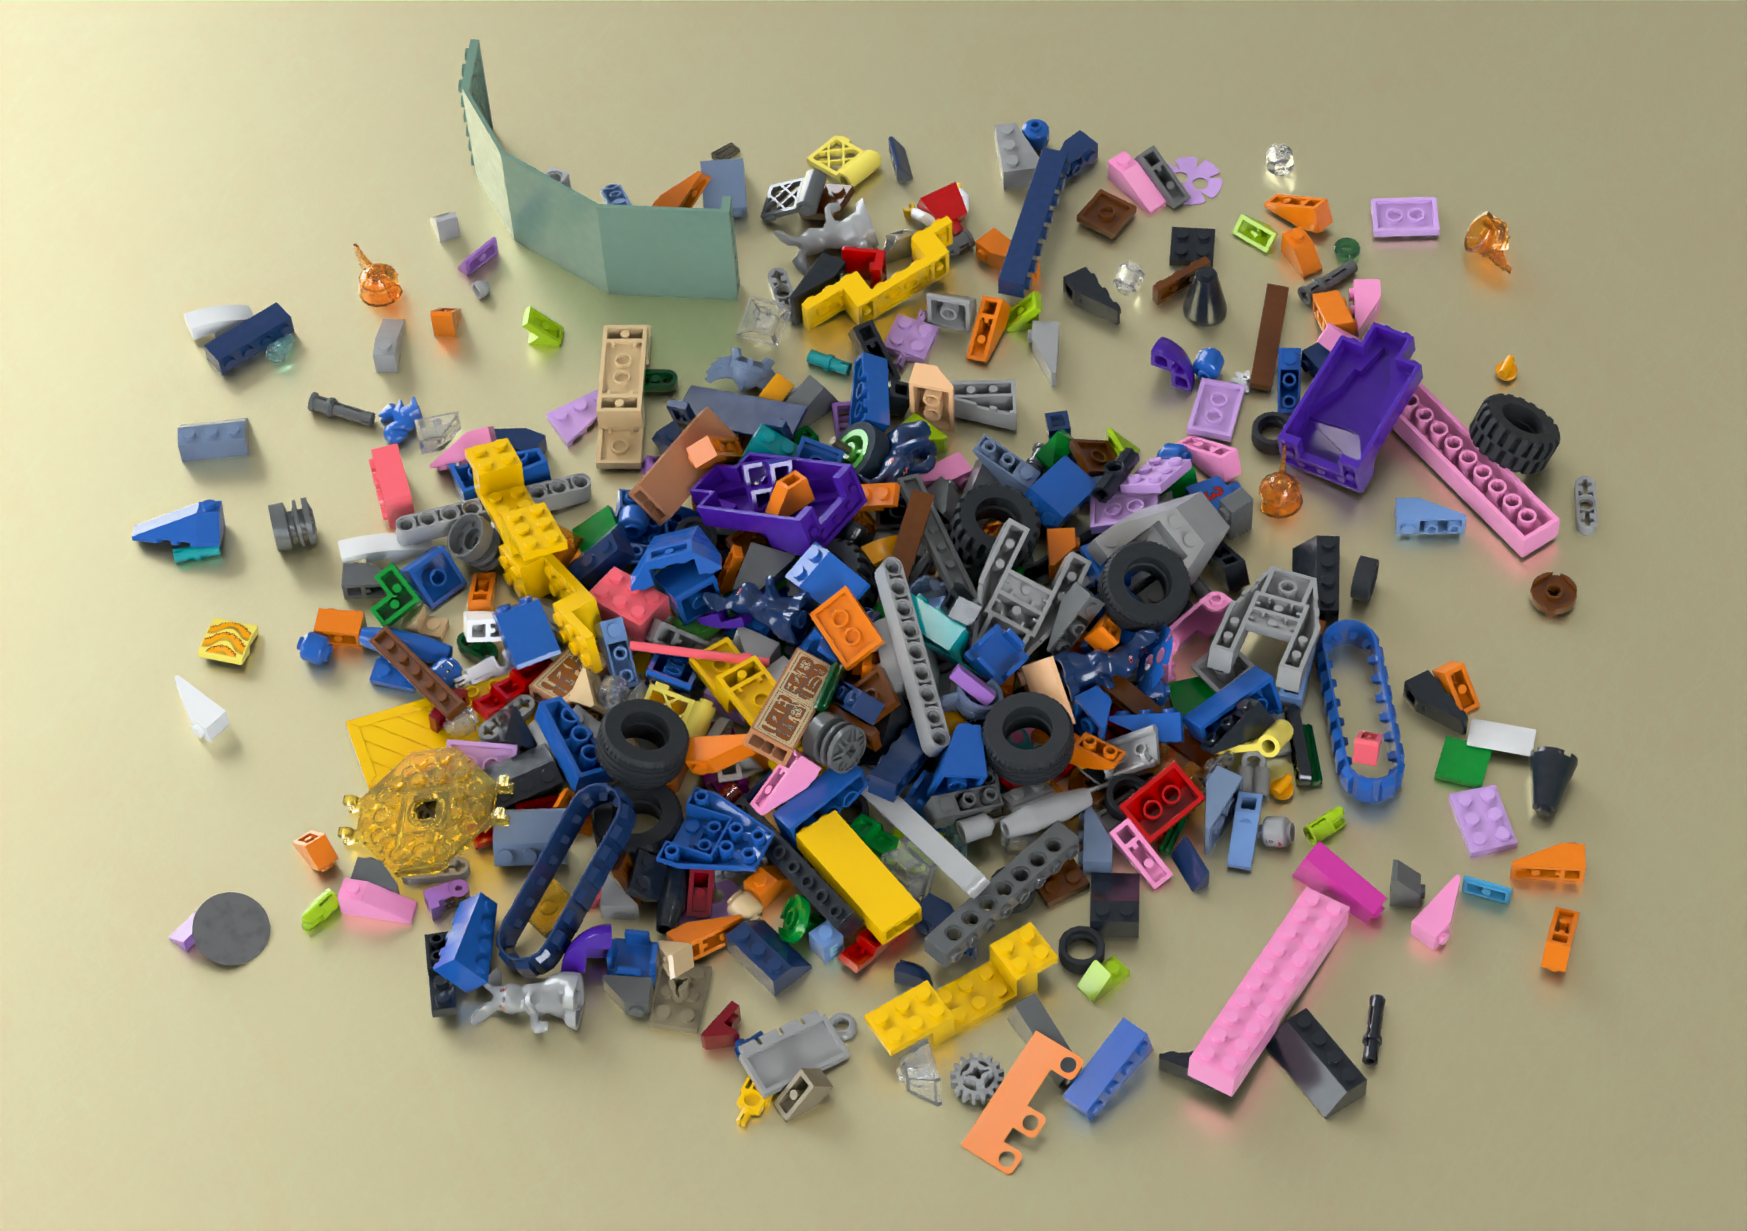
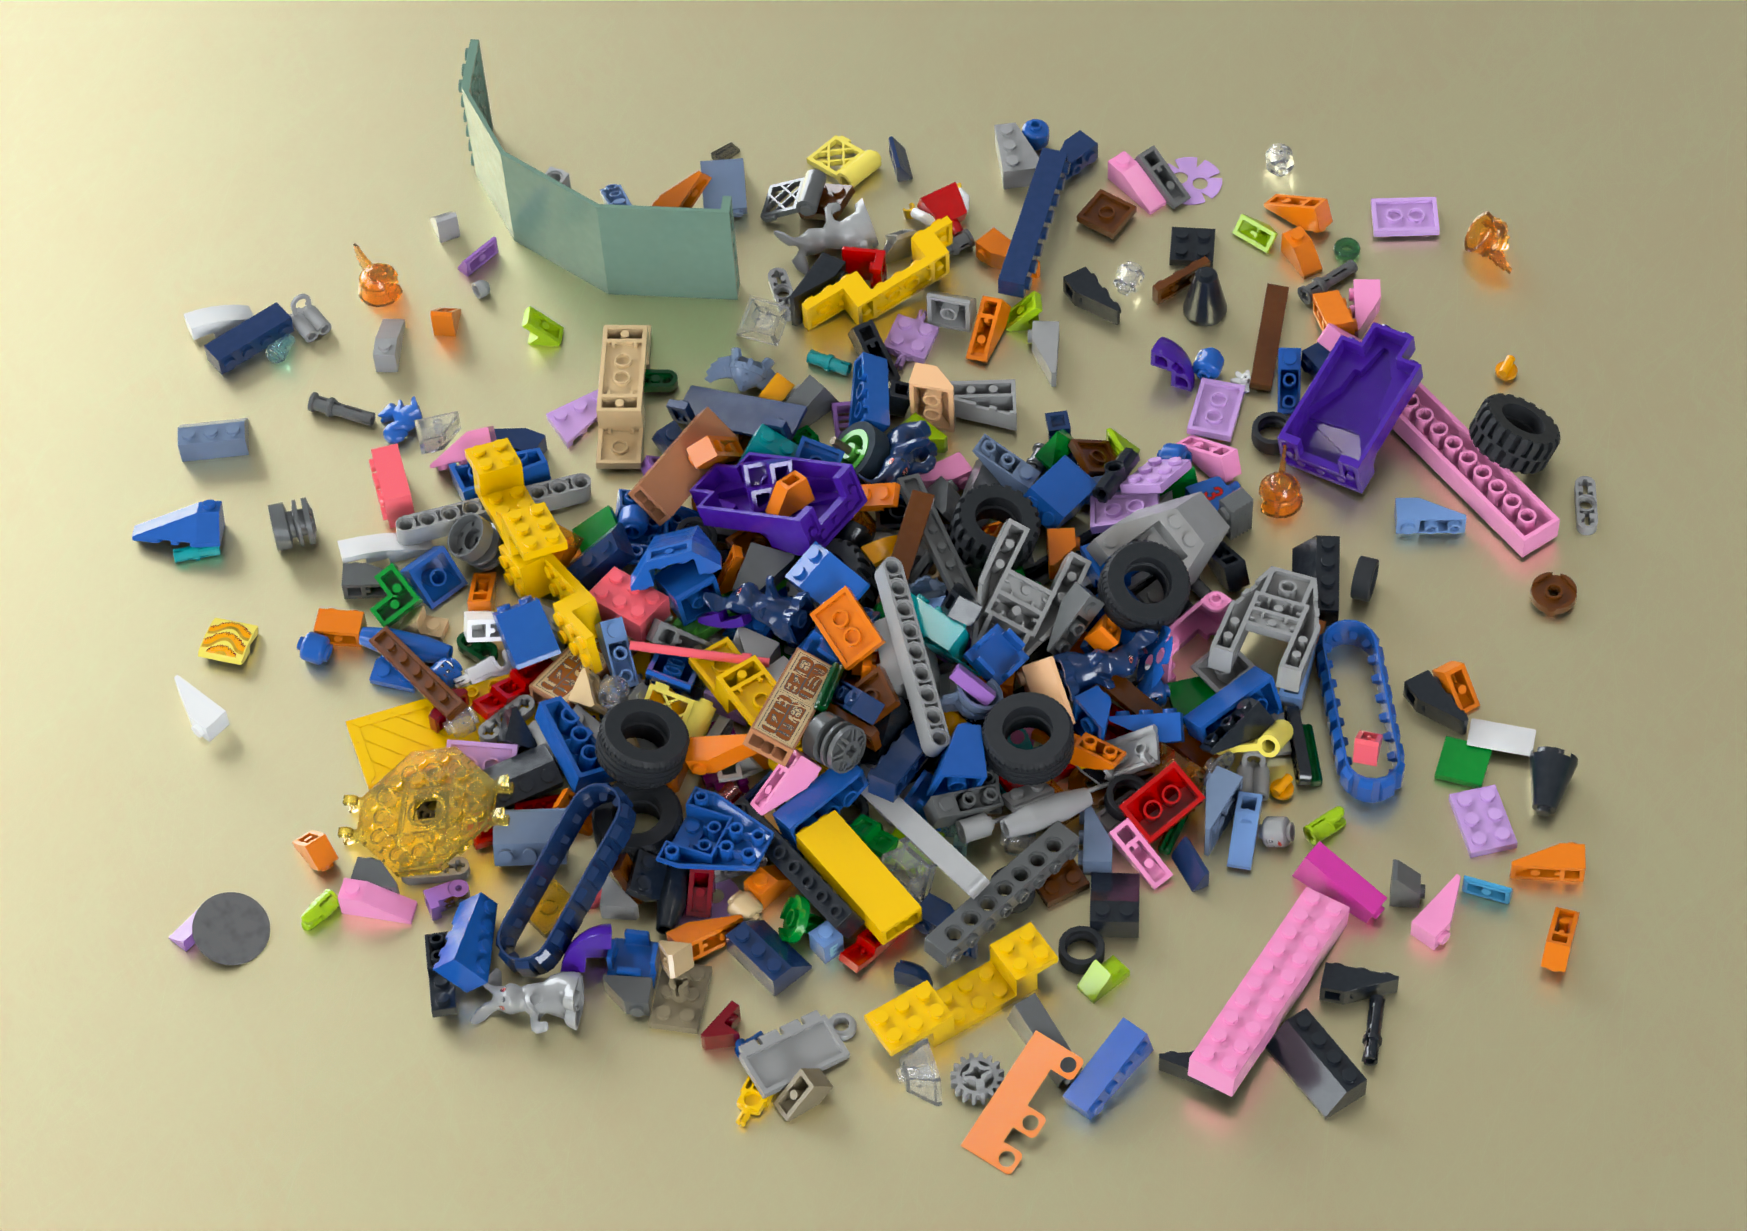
none -> light grey piece [289,294,331,342]
none -> black slope [1319,962,1399,1005]

